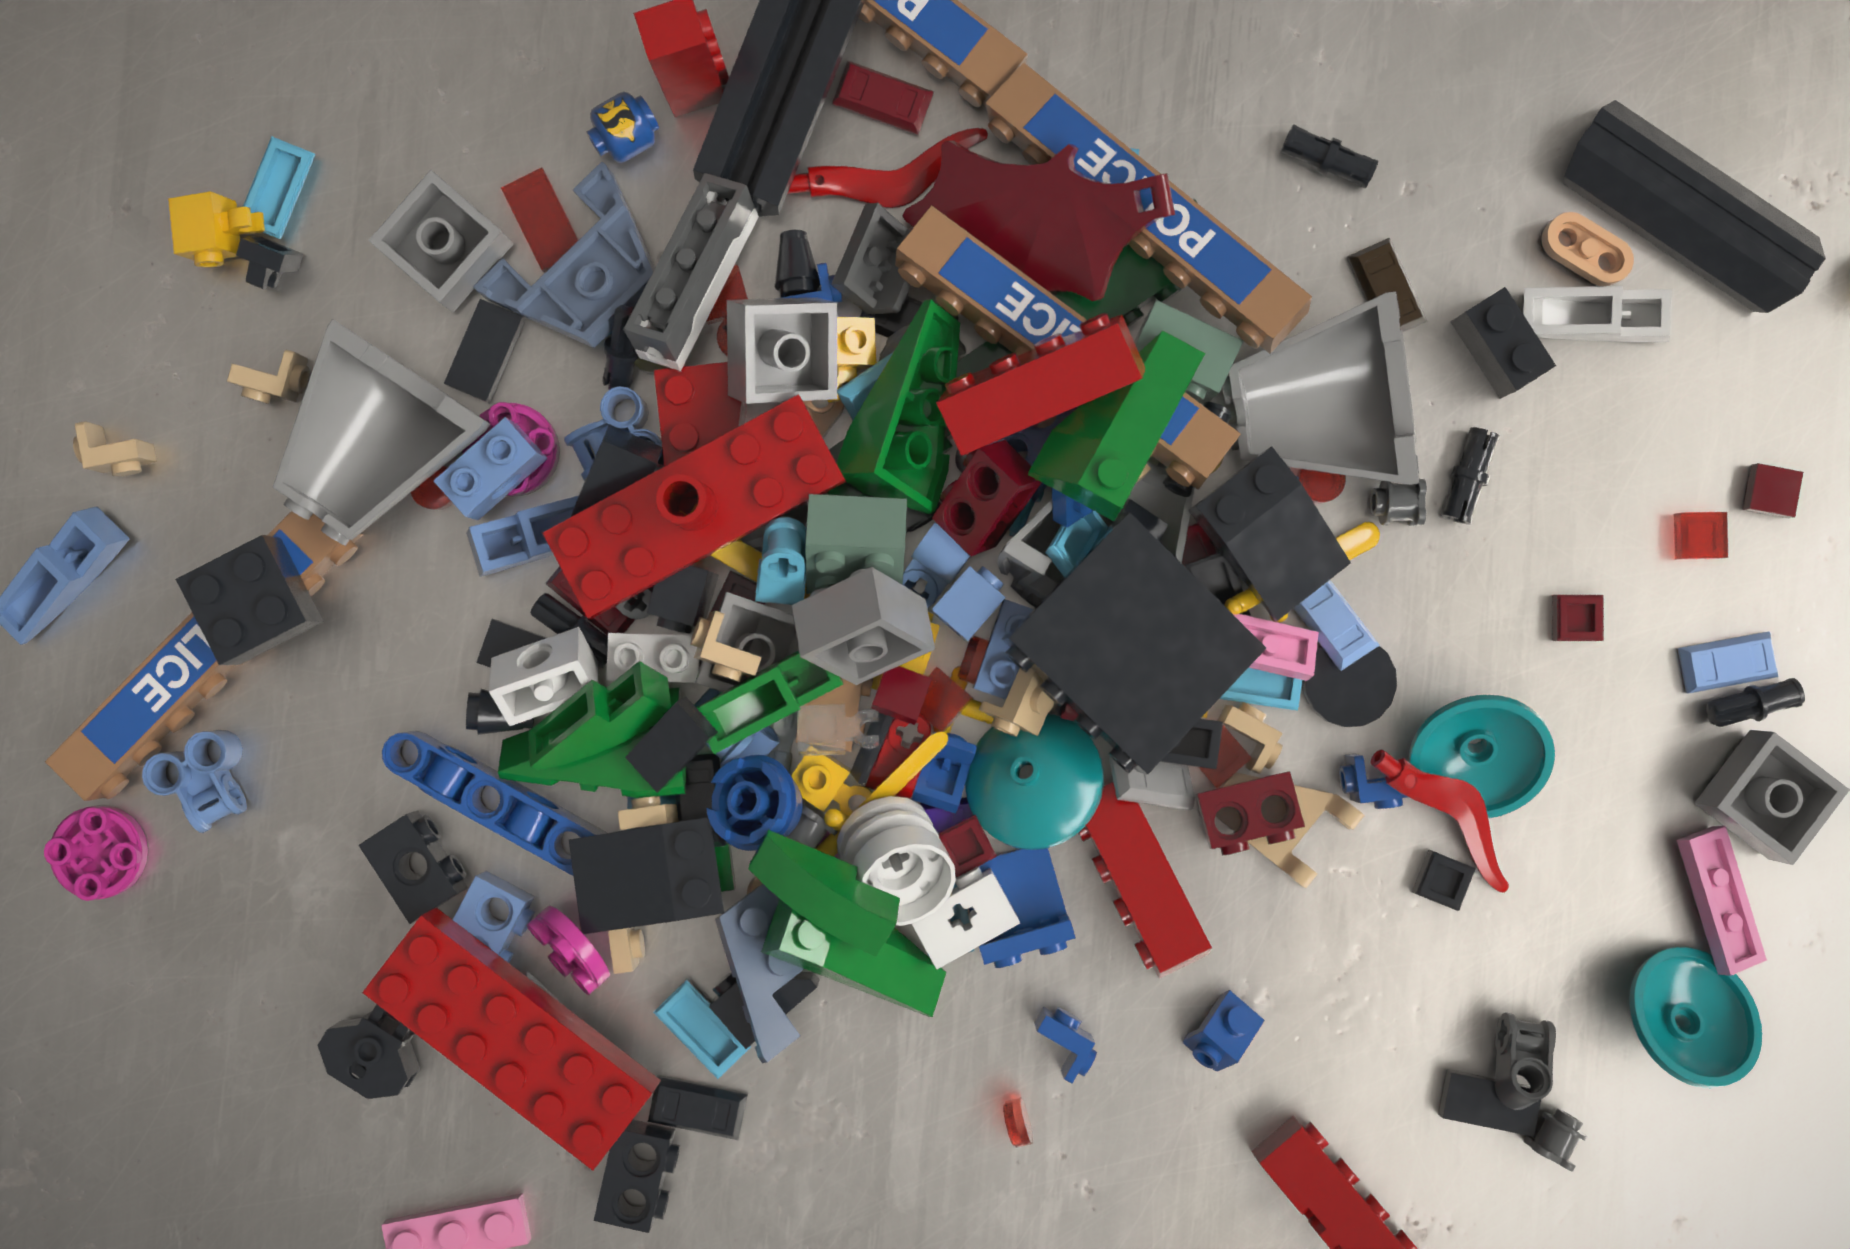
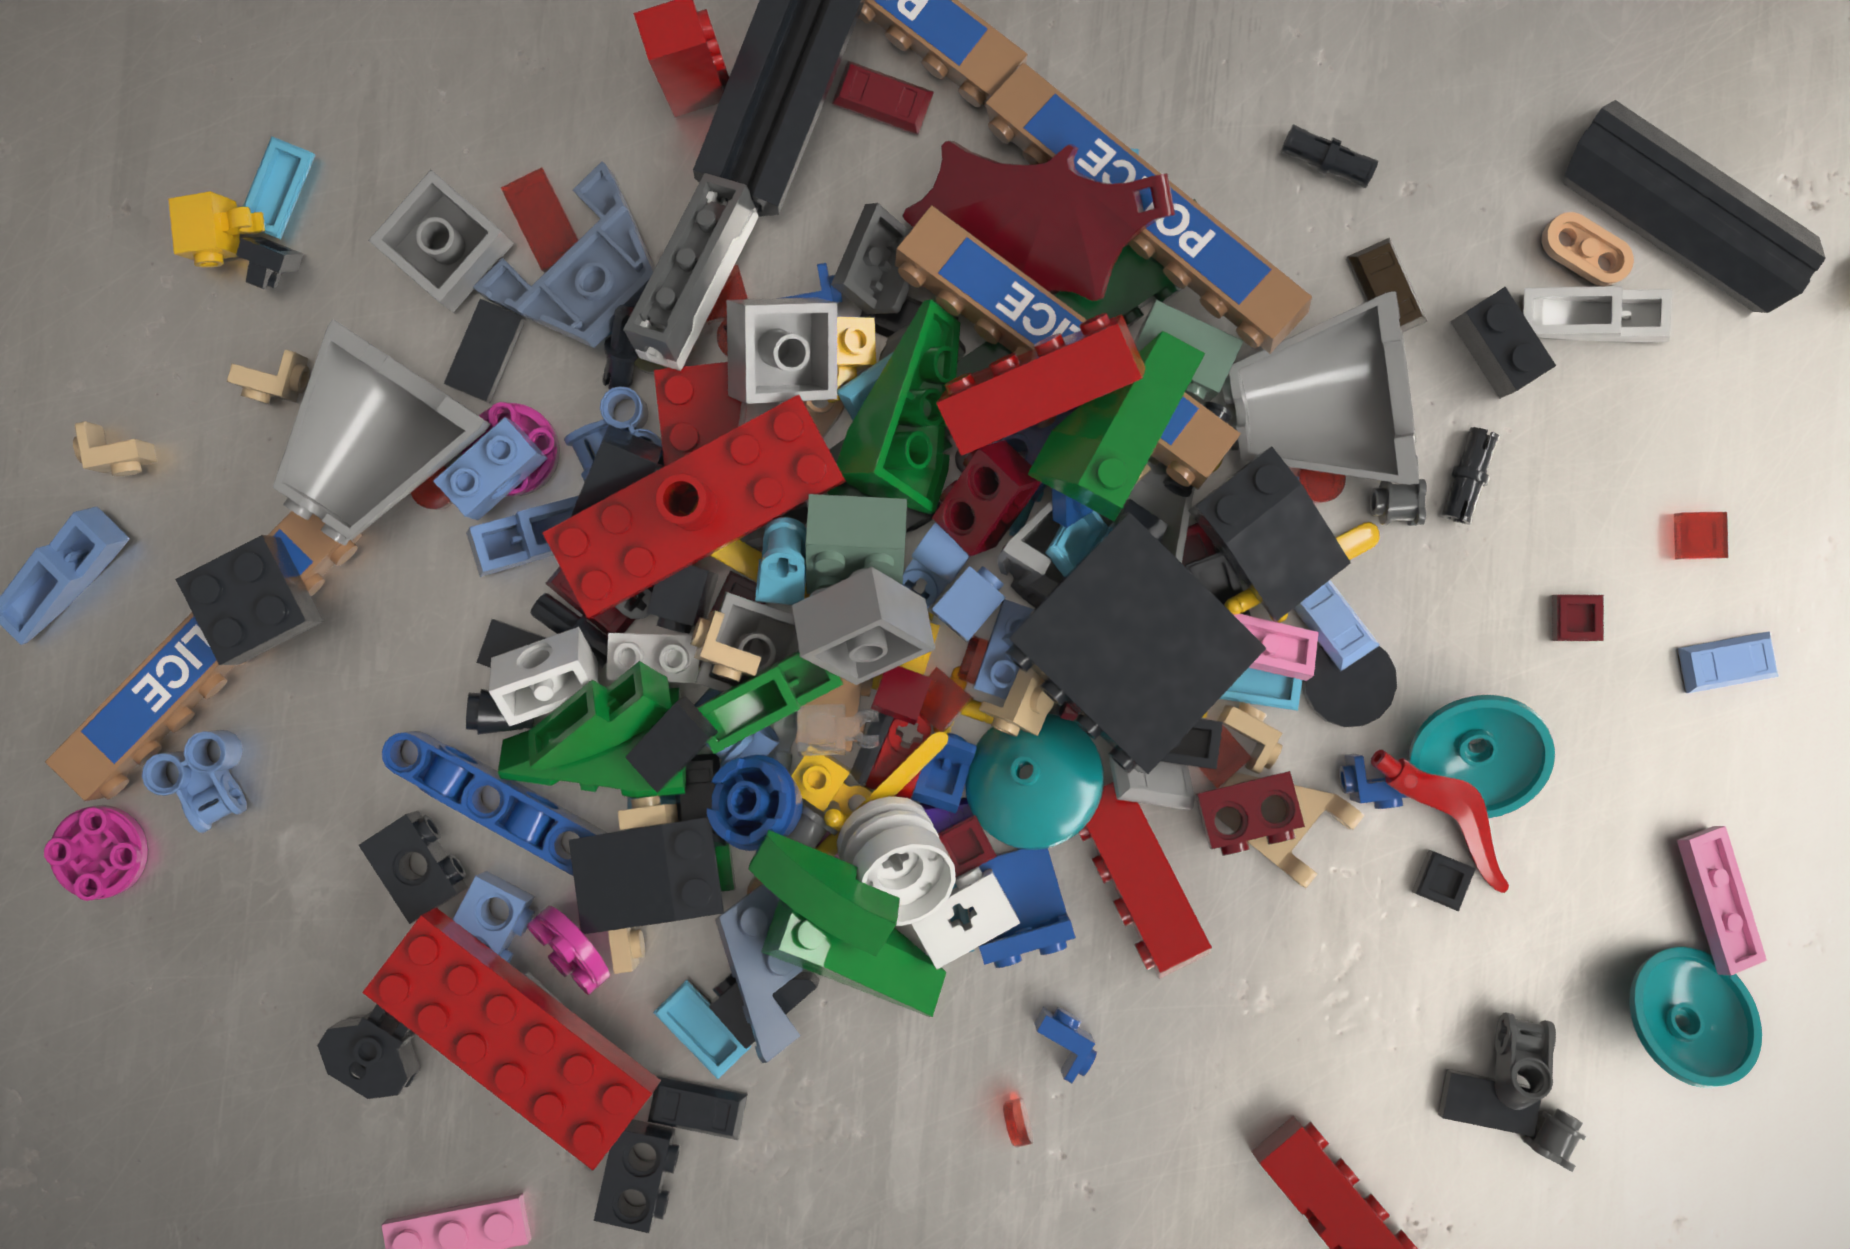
blue head [586,92,659,163] -> none
black cone [774,229,820,298] -> none
red piece [787,128,988,208] -> none
blue bracket [1183,990,1265,1072] -> none
light grey brick [1695,730,1850,865] -> none
black axle [1706,678,1805,727] -> none
dark red tile [1743,463,1804,519] -> none

